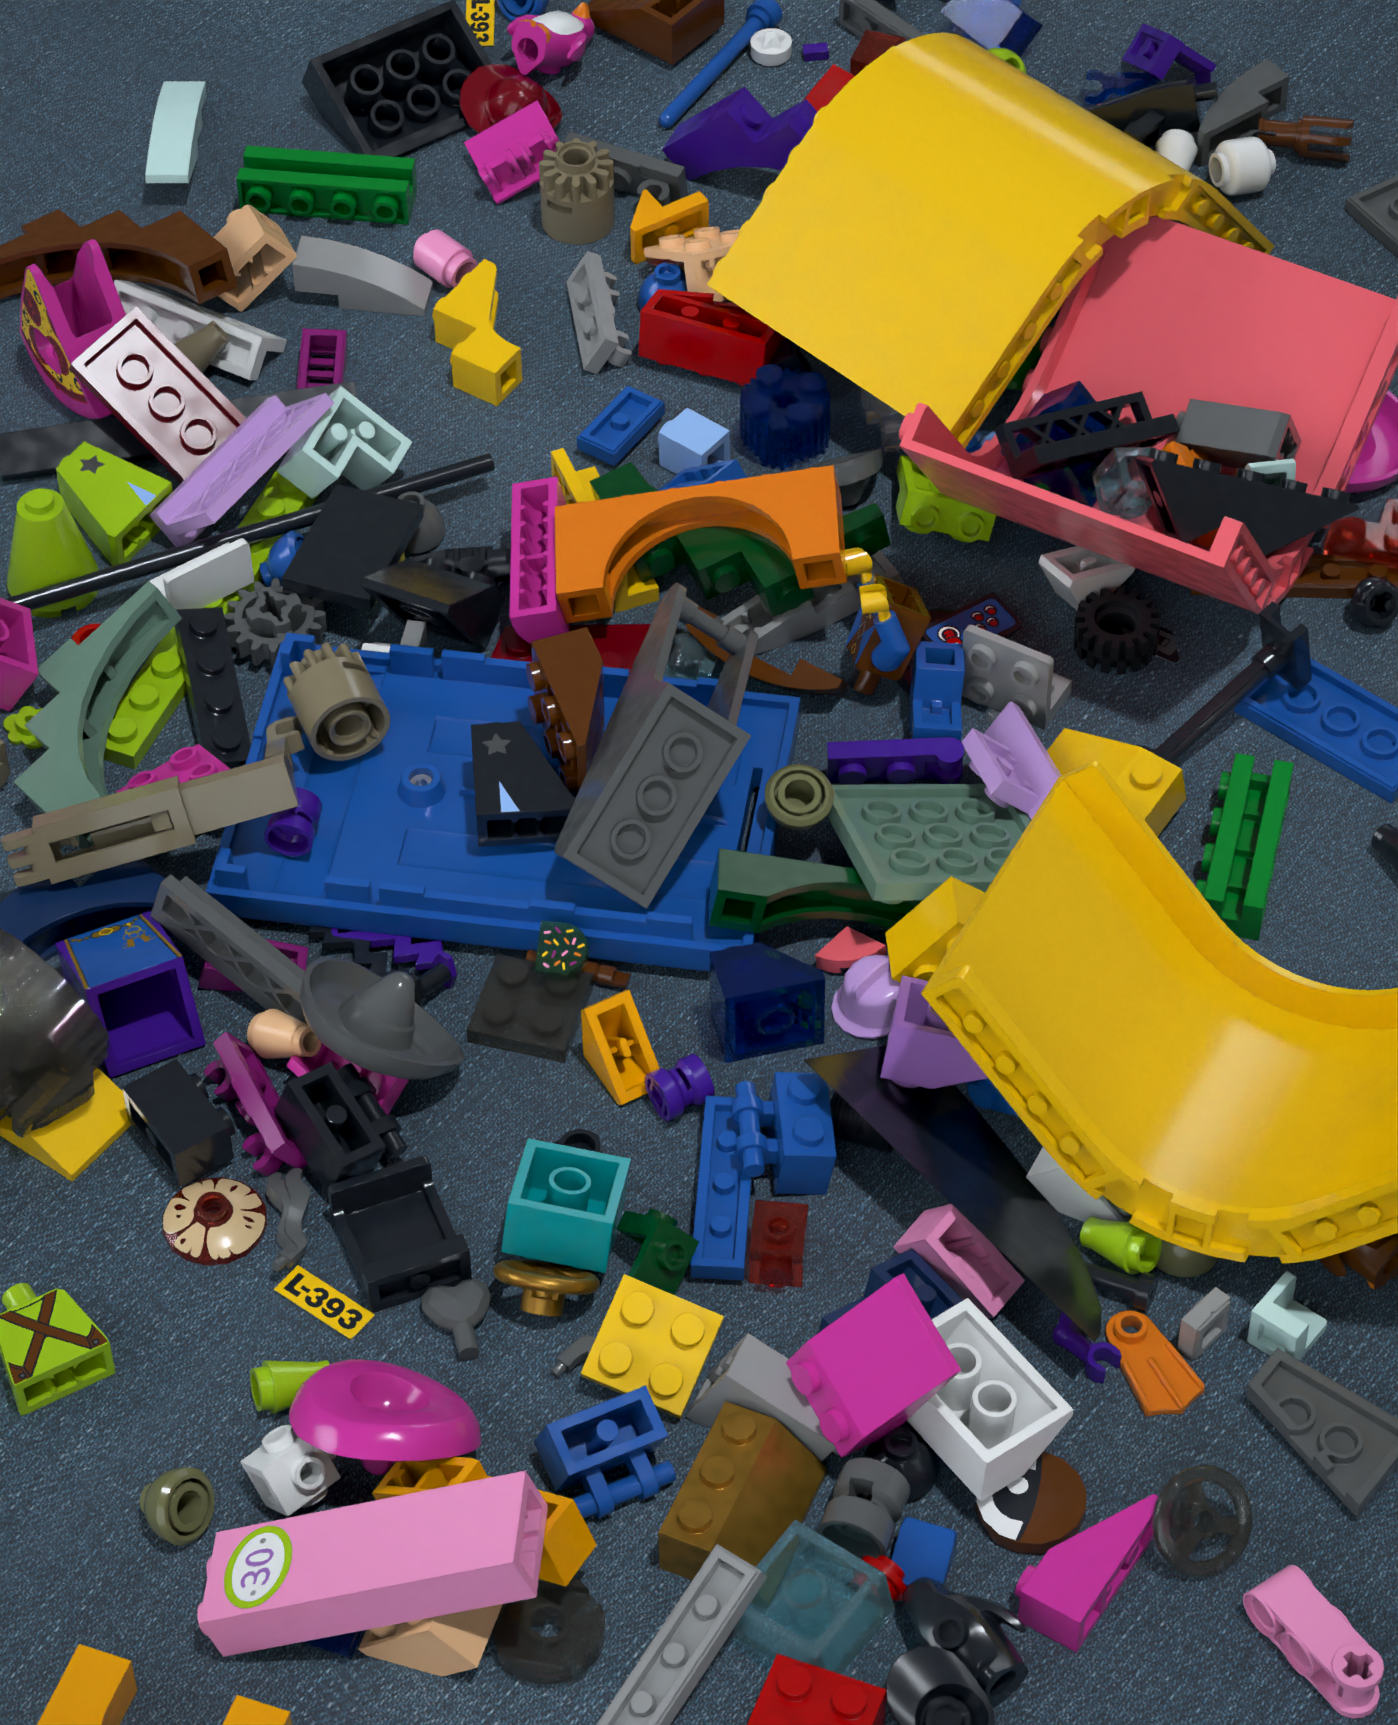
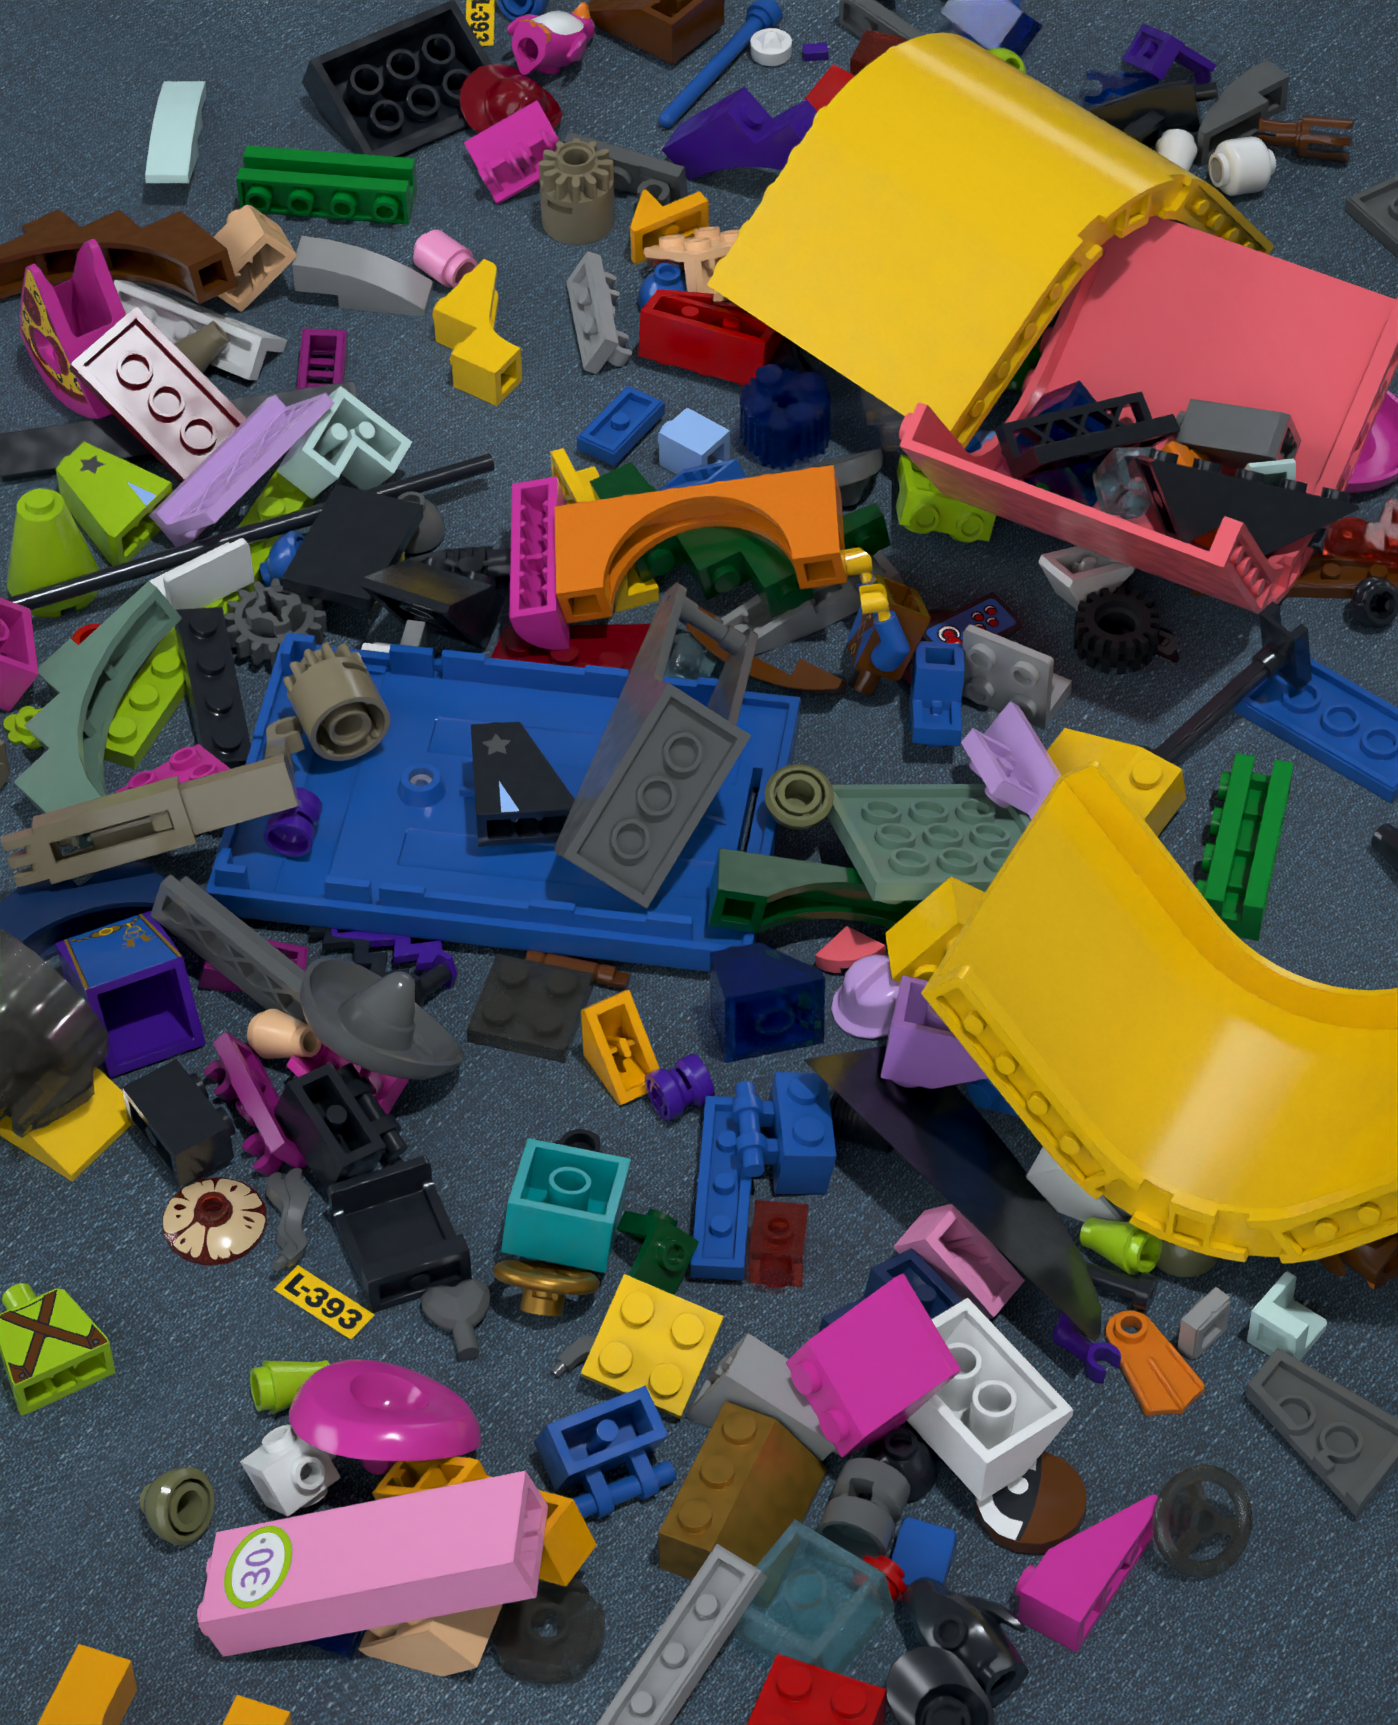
reddish brown slope [526,627,605,799] -> none
clear green tile [535,921,590,976] -> none
dark purple plate [827,737,964,785] -> none
bright pink piece [1243,1564,1384,1718] -> none

